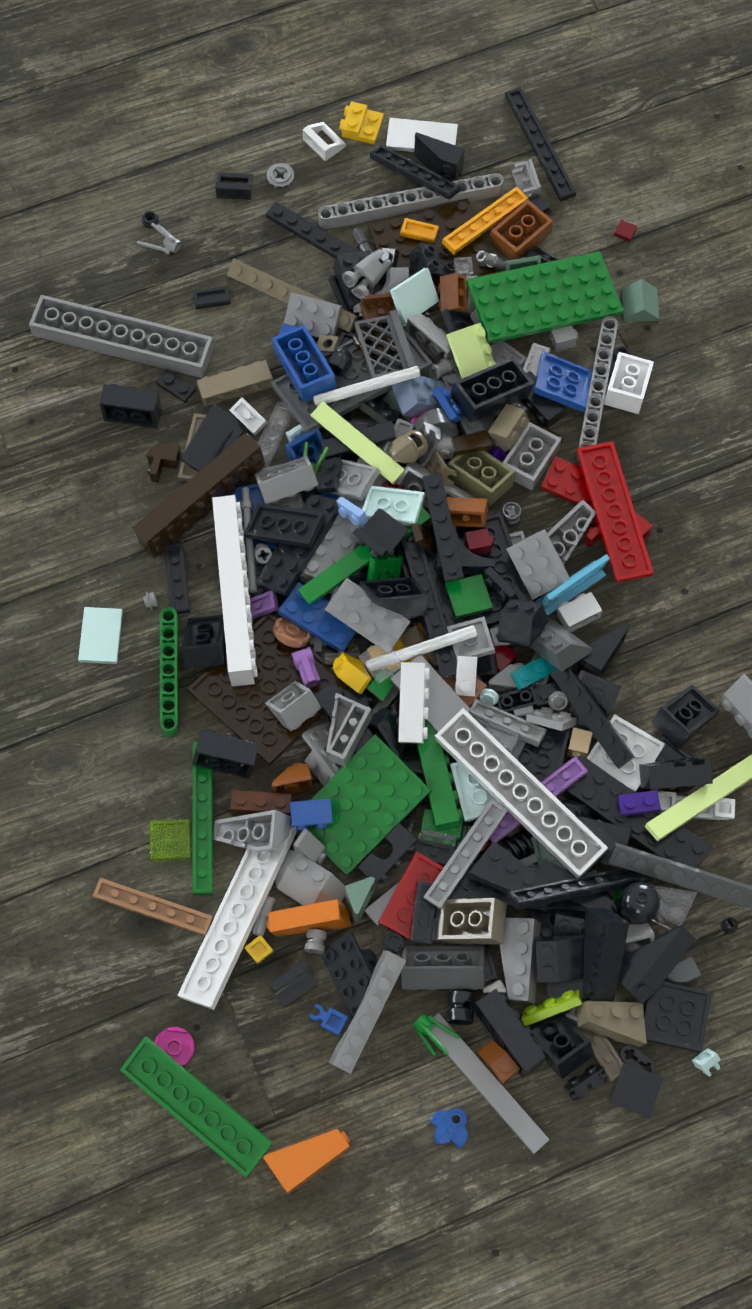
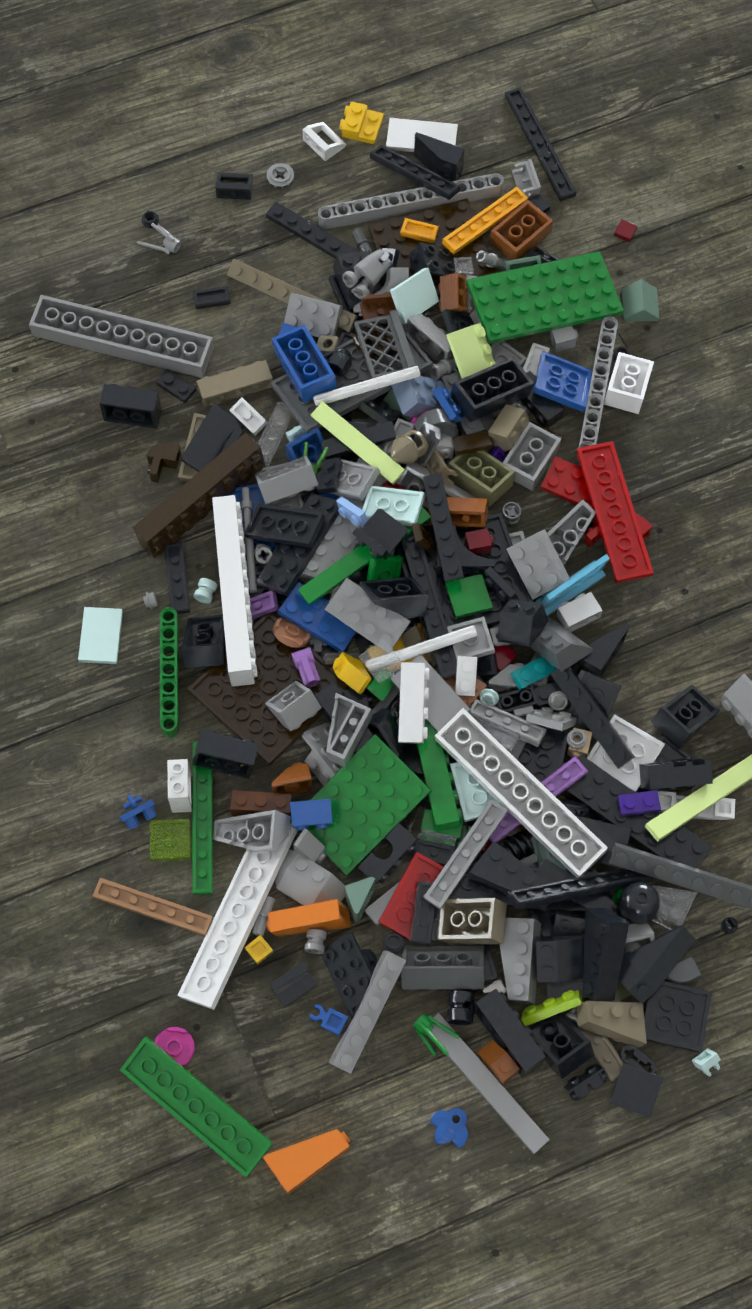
none -> blue hips [119,794,156,829]
none -> white window [167,759,192,813]
none -> light aqua wheel [193,578,217,604]
none -> light grey plate [567,729,587,749]

